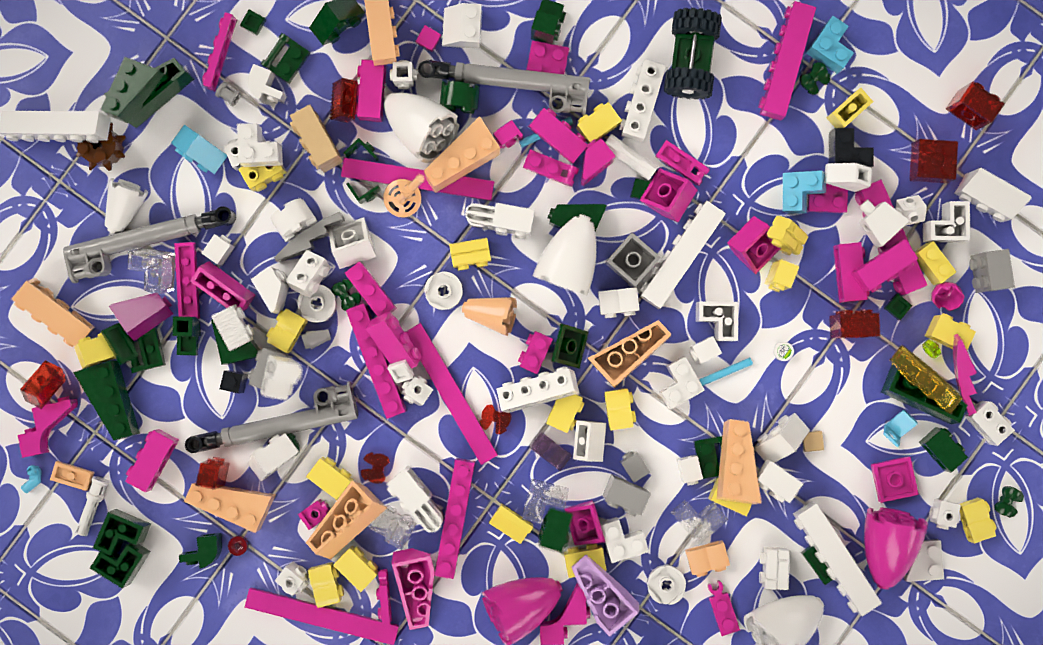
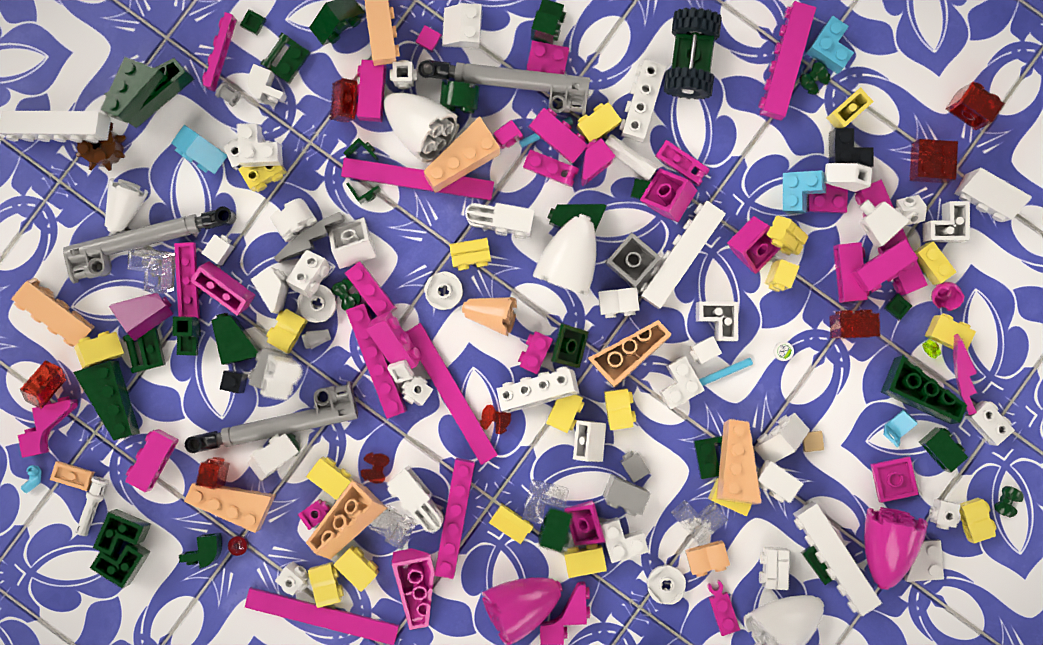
dark green tile [101,322,139,366] -> none
white brick [212,305,254,351] -> none
tan brick [289,104,343,173] -> none
dark pink plate [376,569,392,625] -> none
light nougat dish [383,175,424,217] -> none
clear purple brick [529,431,572,471] -> none
lavender wedge [571,555,639,637] -> none
white brick [676,455,703,485] -> none
clear yellow slope [890,345,963,413] -> none
light grey brick [969,249,1015,293] -> none

